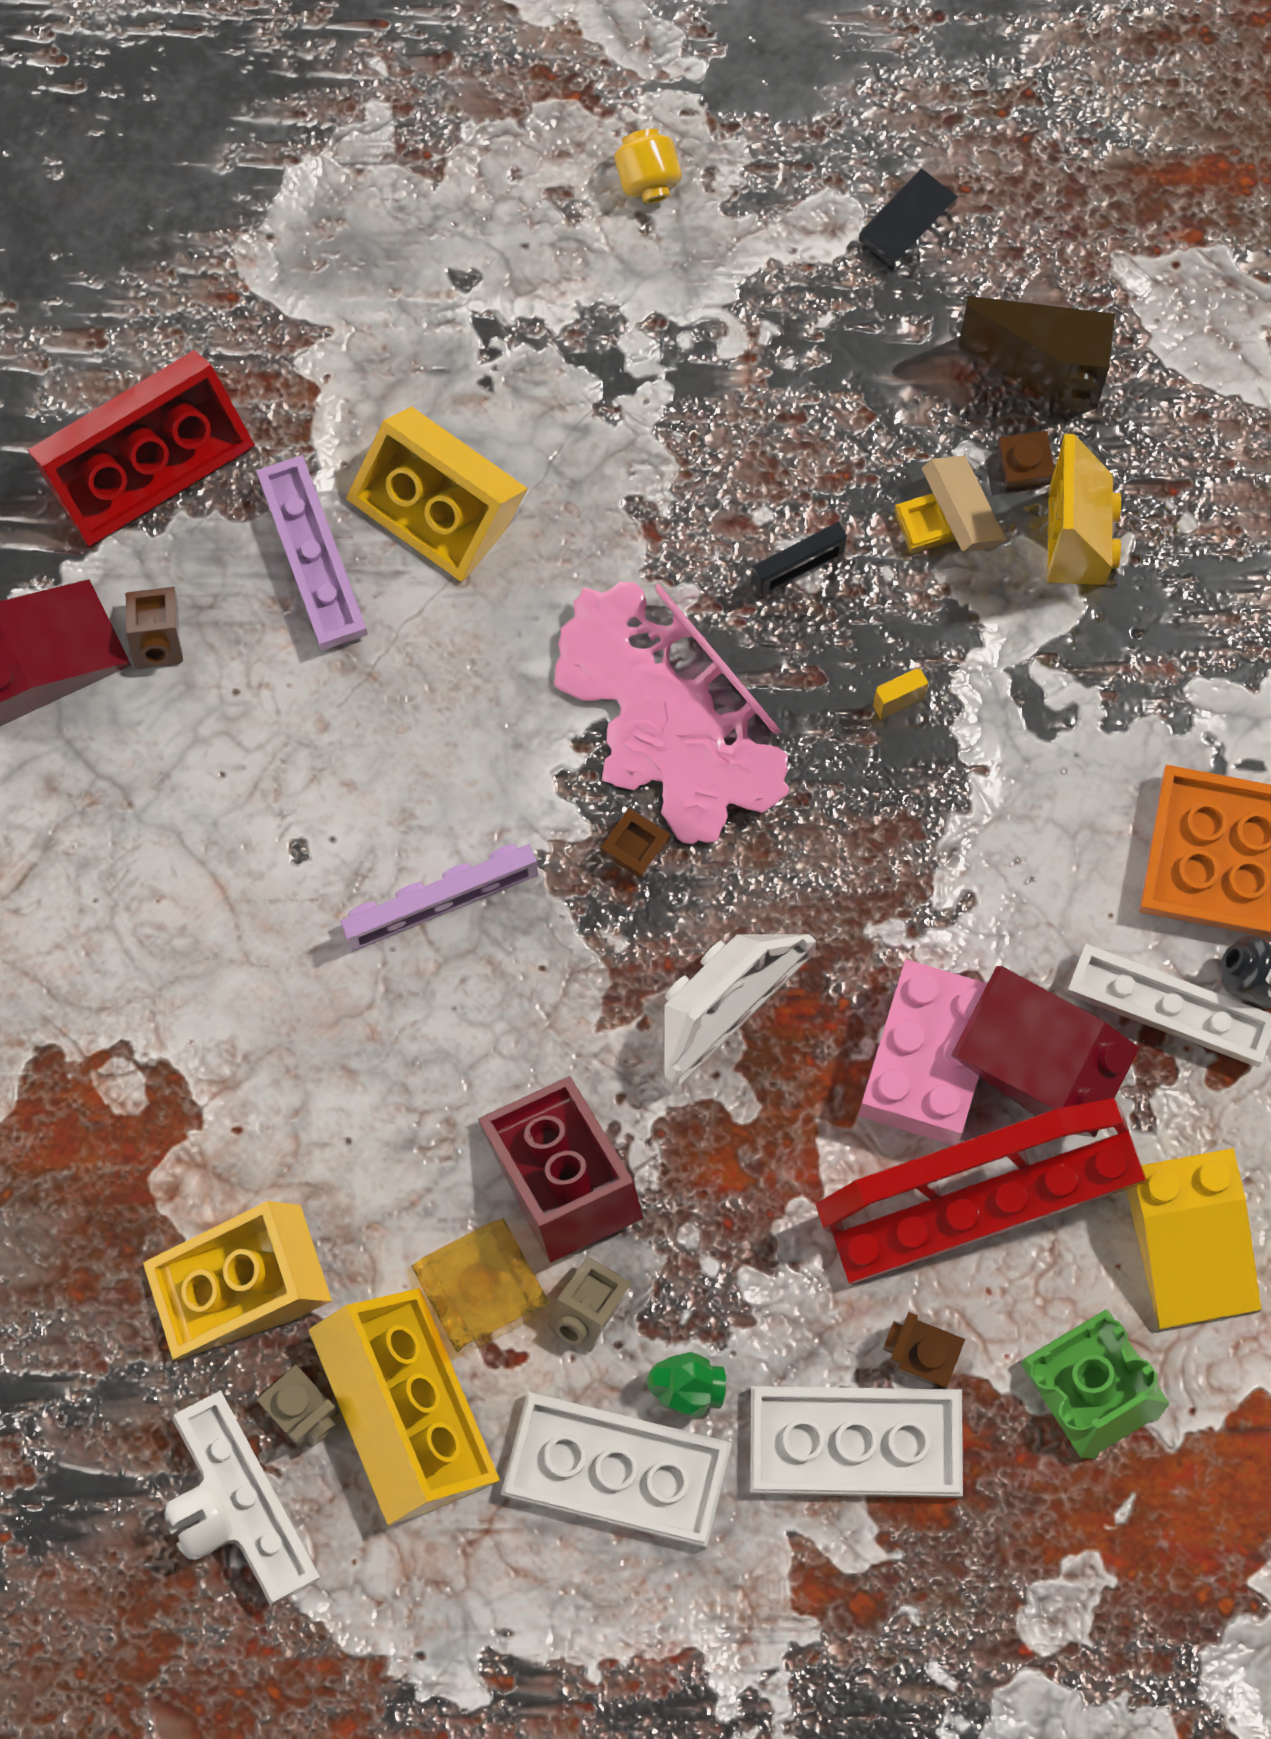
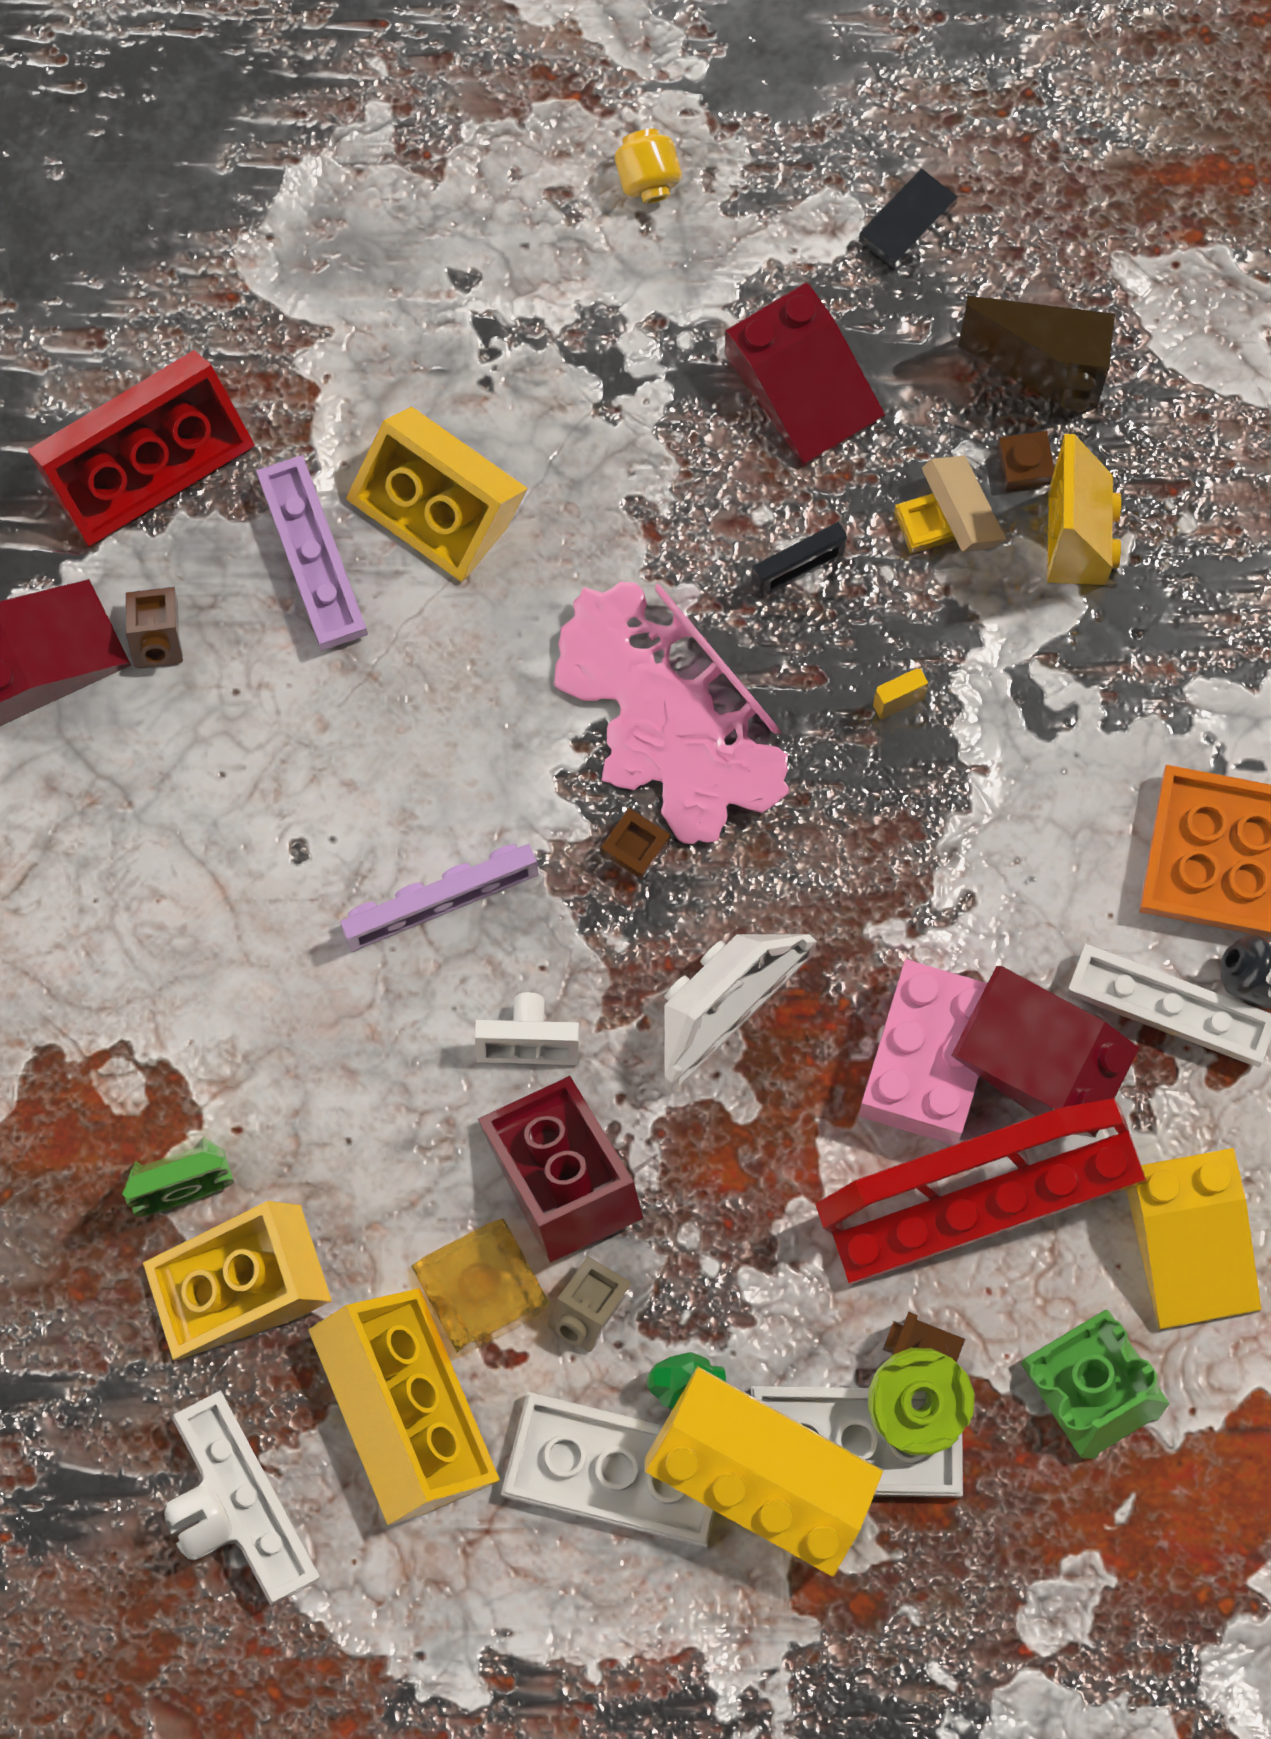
dark tan bracket [256,1364,339,1449] -> none
none -> bright green slope [122,1137,235,1217]
none -> white tile [475,992,579,1065]
none -> yellow slope [645,1366,883,1577]
none -> dark red slope [724,282,885,467]
none -> lime plate [868,1348,974,1455]

